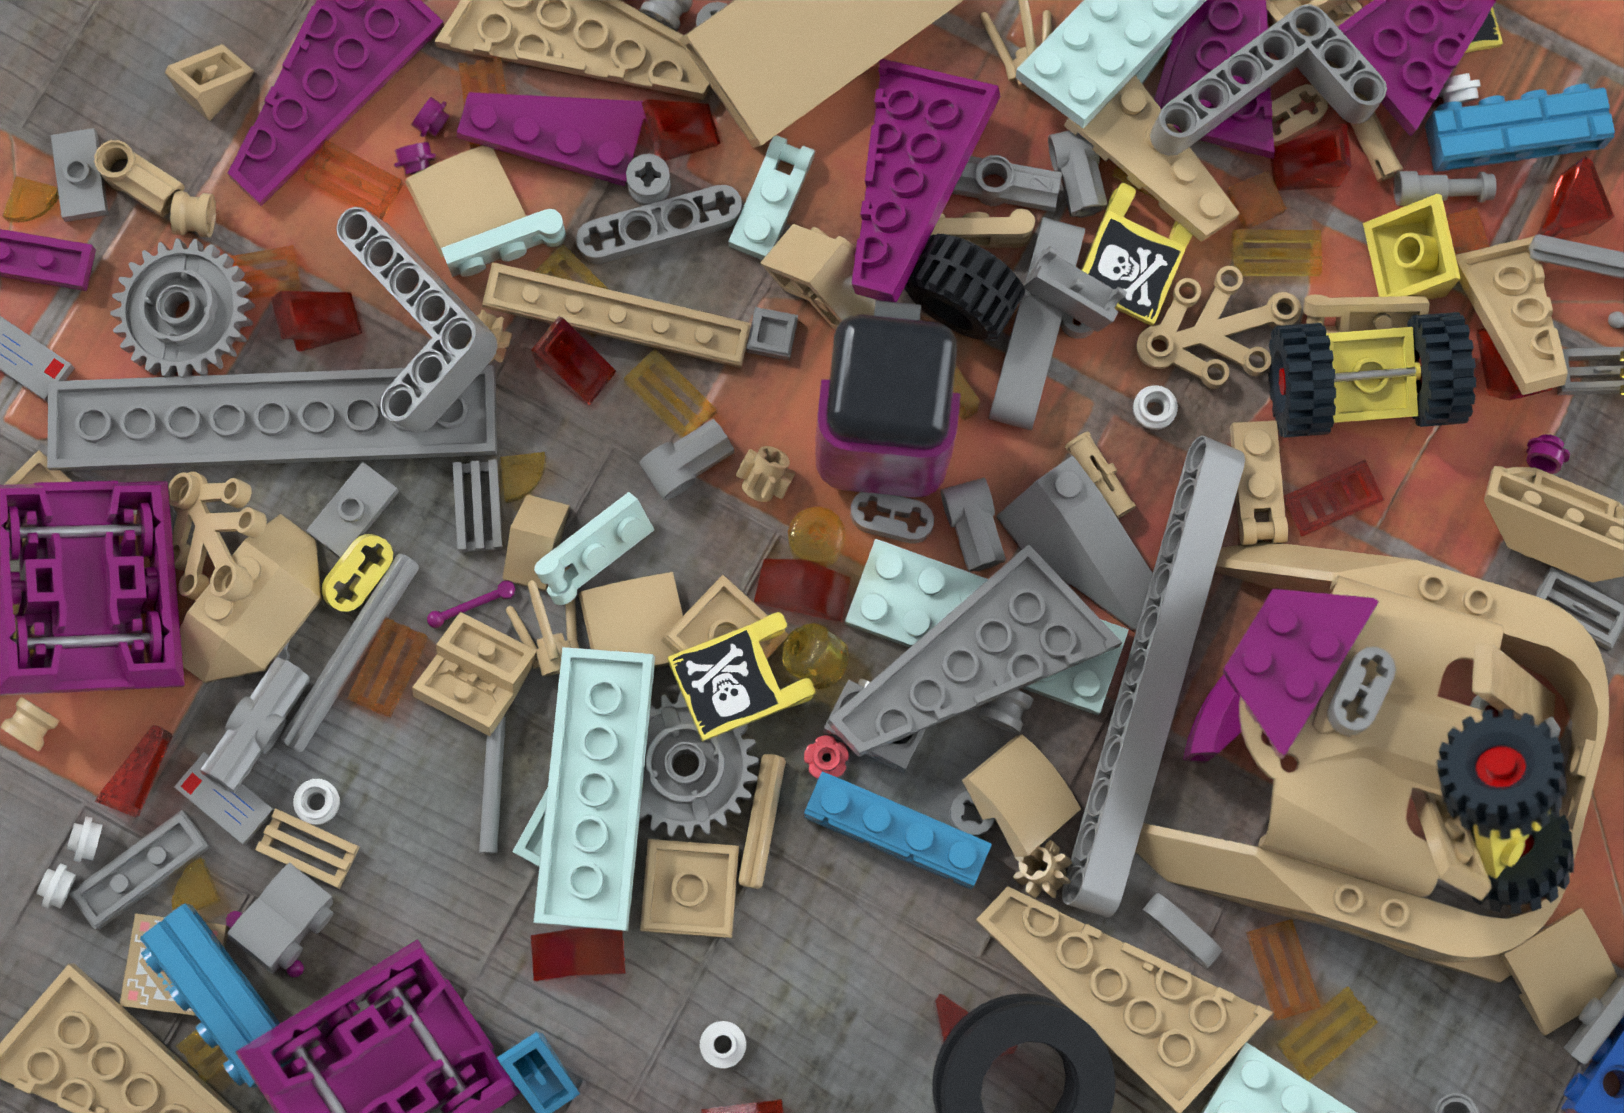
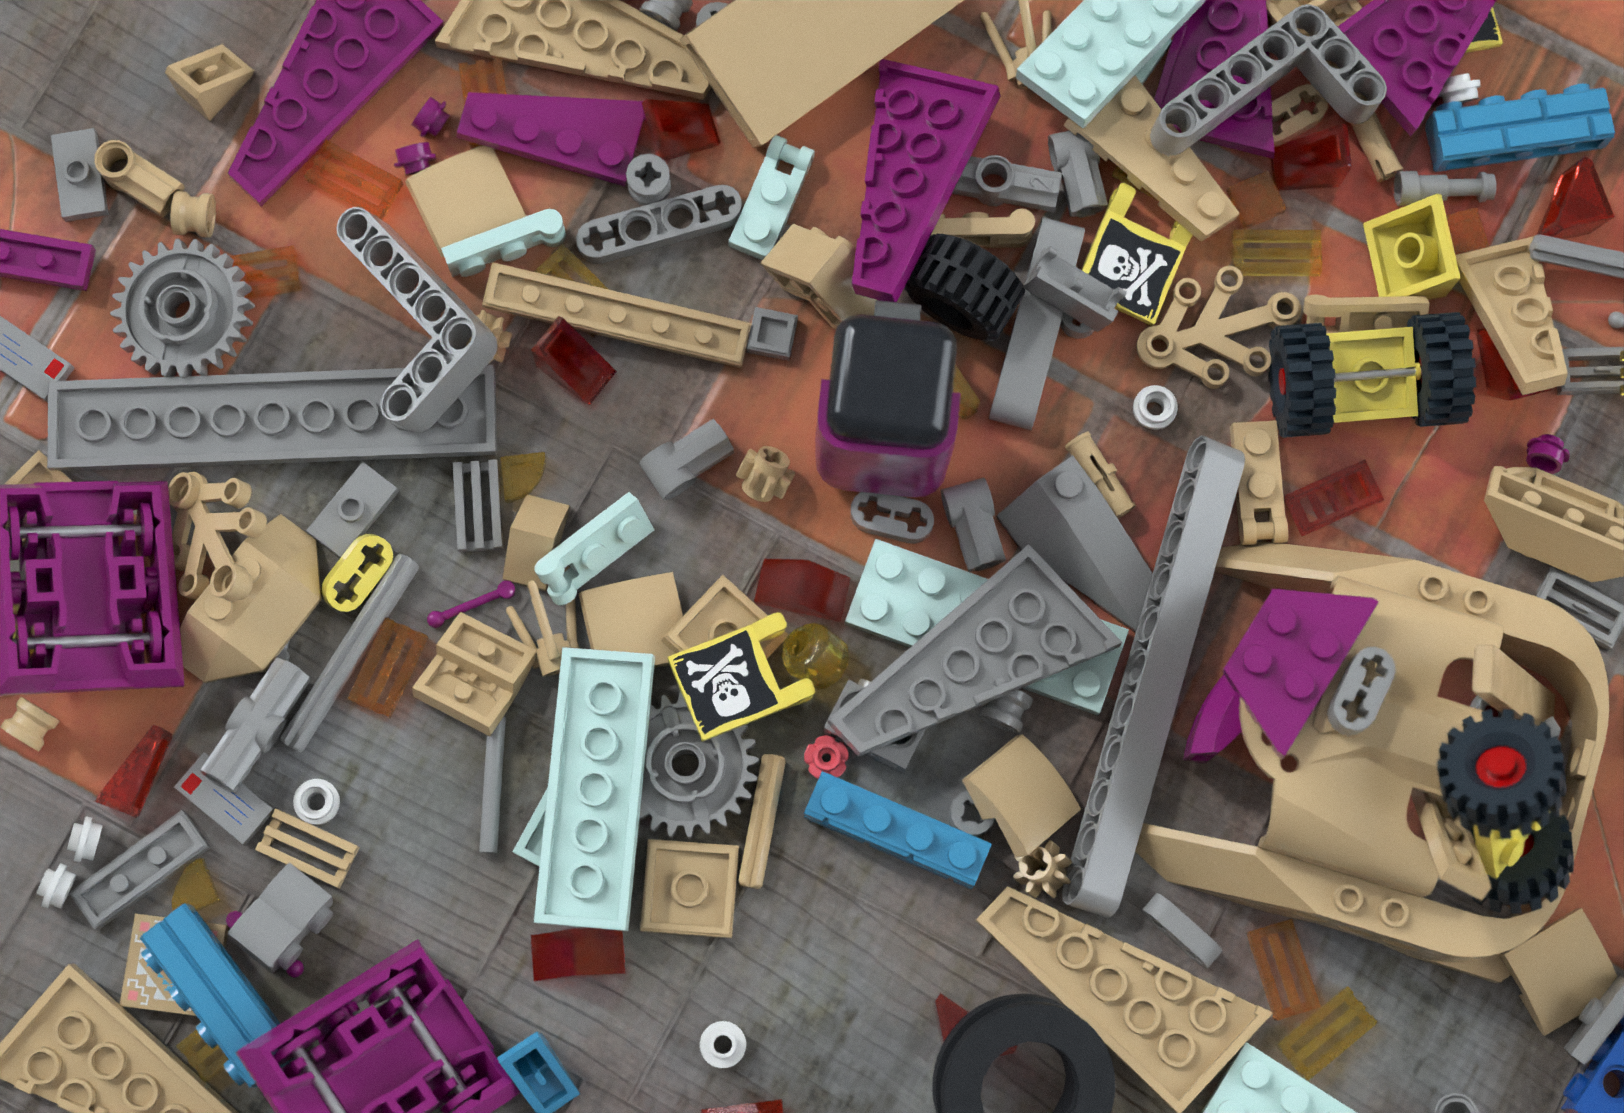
clear yellow tile [2,176,59,222] -> none
clear red slope [271,291,362,351] -> none
clear yellow tile [623,348,717,439] -> none
clear yellow head [788,506,846,569] -> none

